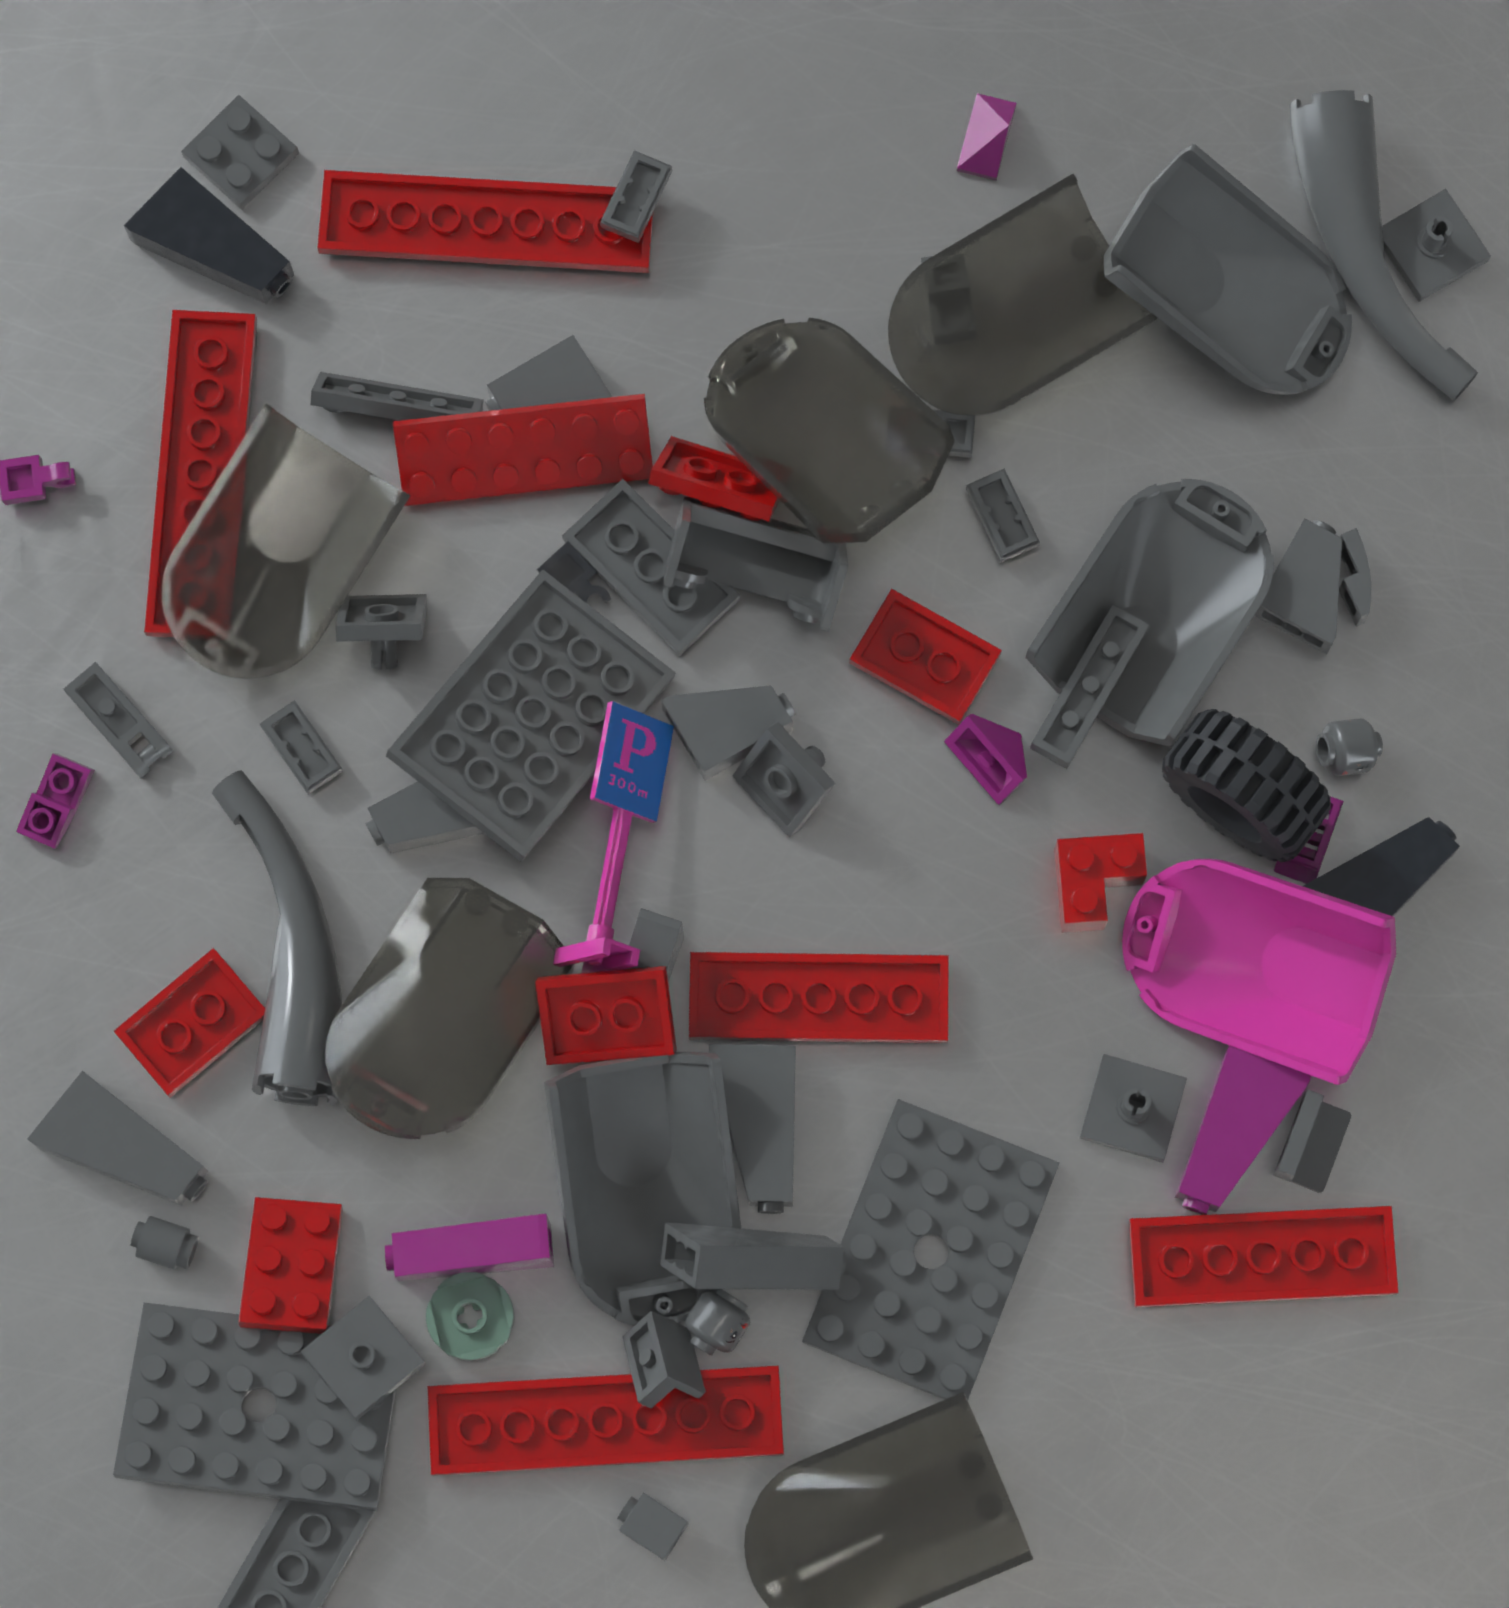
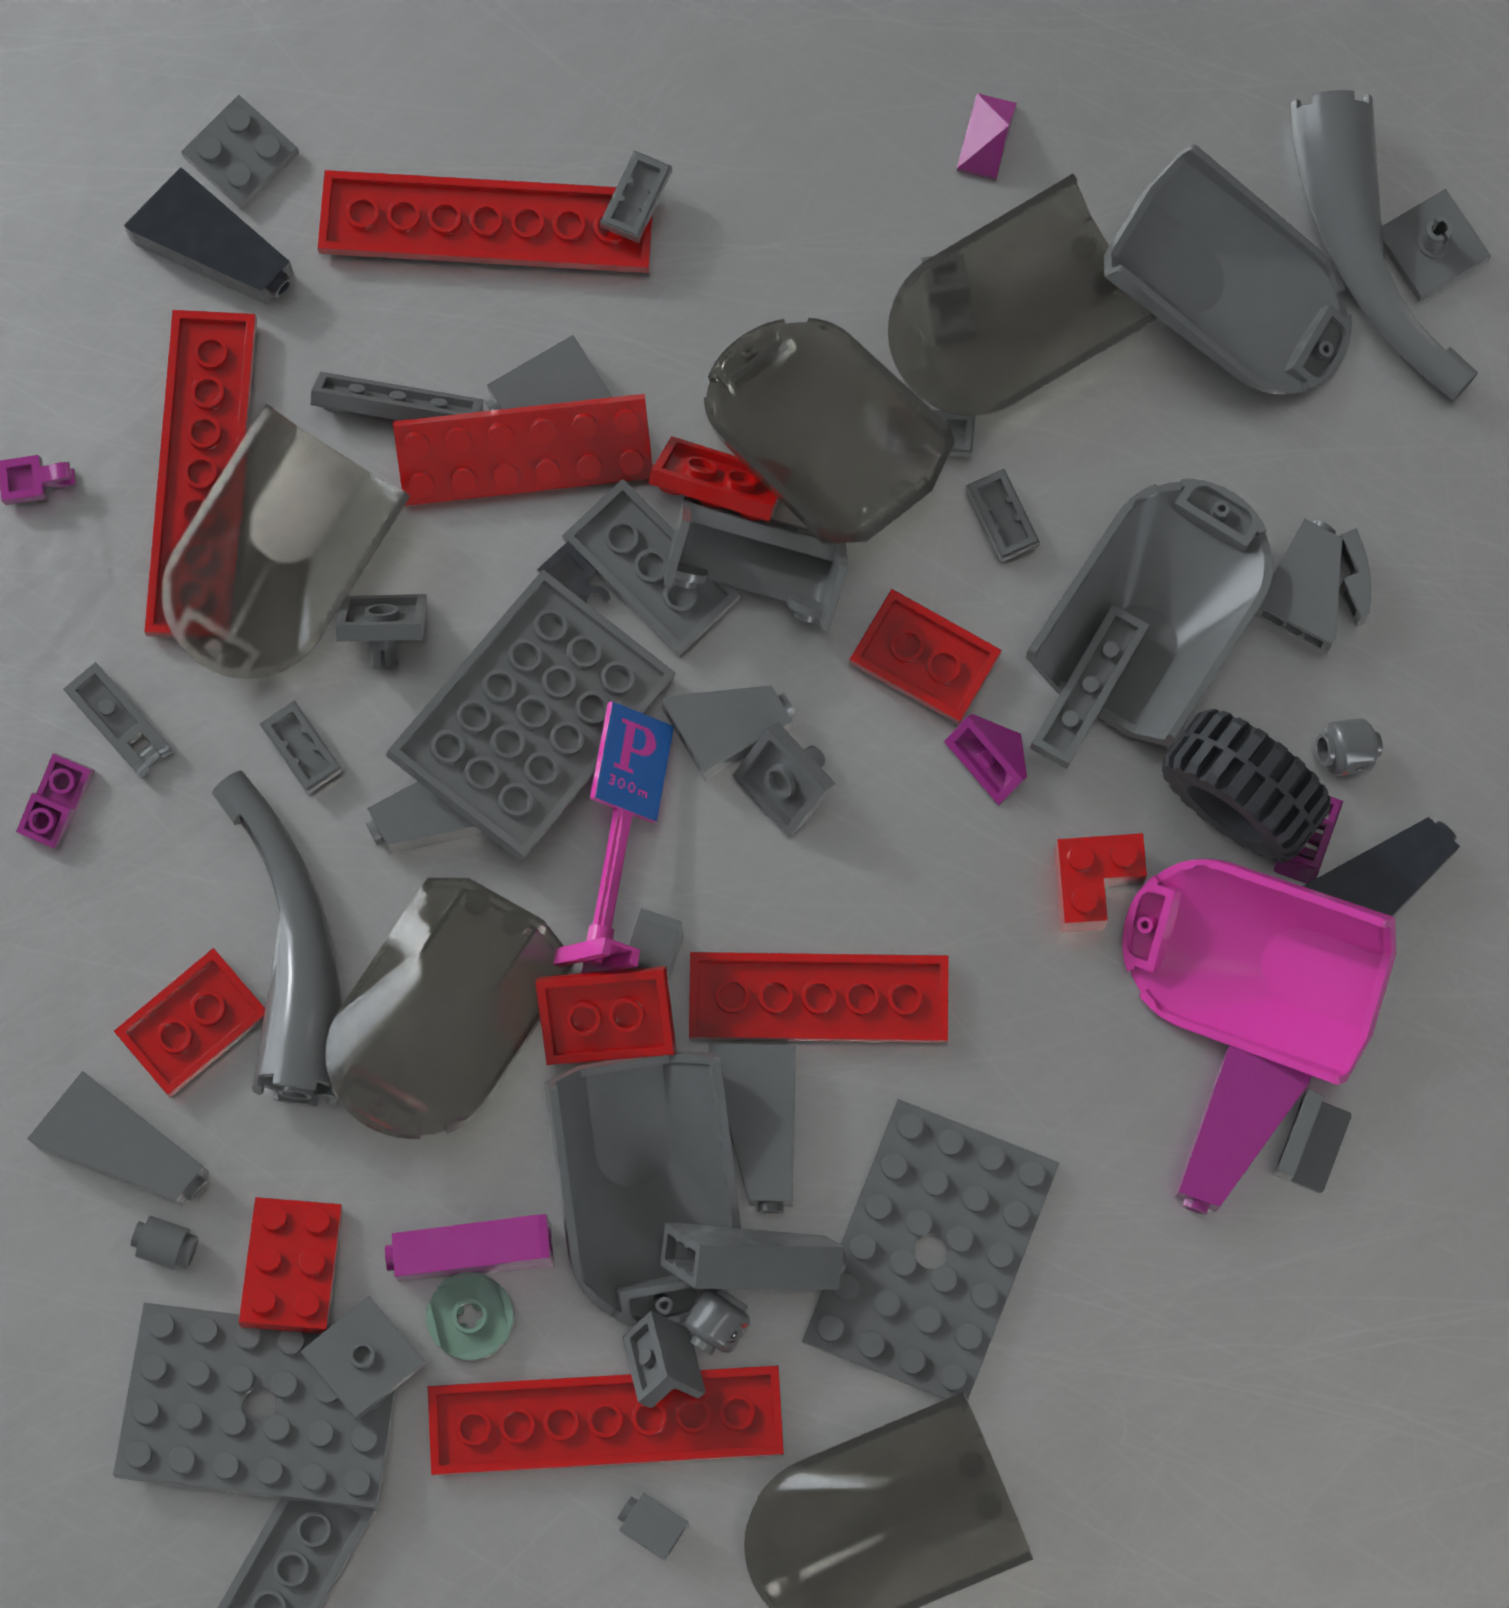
dark grey tile [1080,1054,1187,1163] -> none
red plate [1129,1206,1399,1308] -> none

